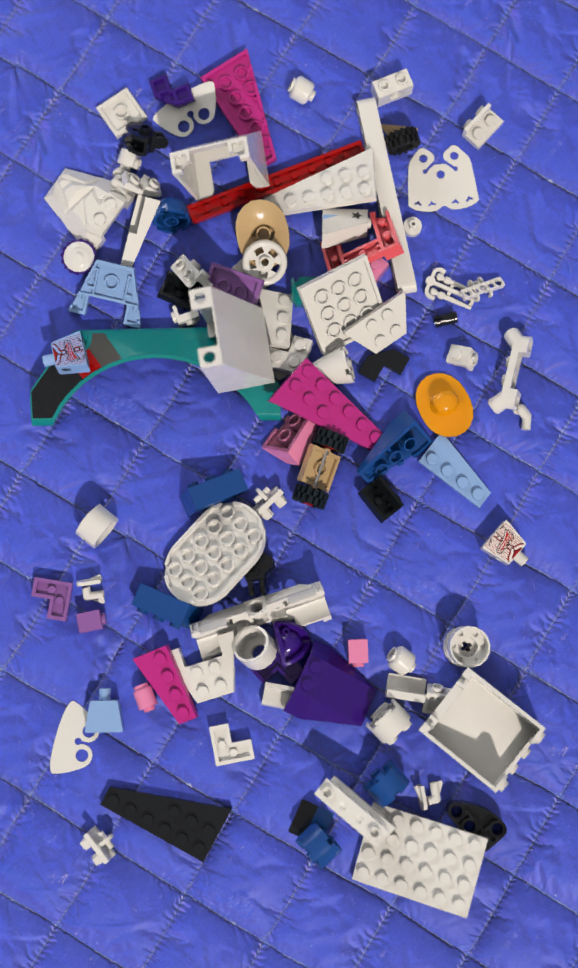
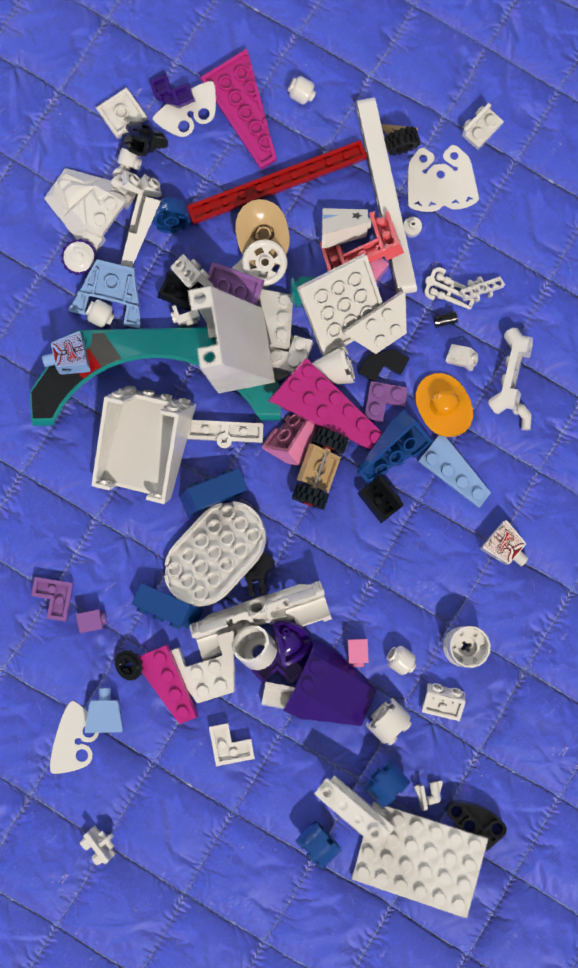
white piece [75,504,118,548] -> none
white piece [76,574,105,603] -> none
black wing [100,786,232,862] -> none
bright pink brick [133,682,158,713] -> none
white windscreen [169,131,270,201] -> none
white hips [252,486,287,521] -> none
white wing [264,148,377,216] -> none
black sticker [289,799,334,836] -> none
white brick [371,68,414,108] -> none
white panel [385,673,426,703] -> none
white windscreen [419,667,546,793] -> none
none -> white head [85,299,115,328]
none -> white windscreen [91,385,196,504]
none -> black gear [115,650,144,680]
none -> white hinge [187,420,264,449]
none -> medium lavender plate [365,381,408,422]

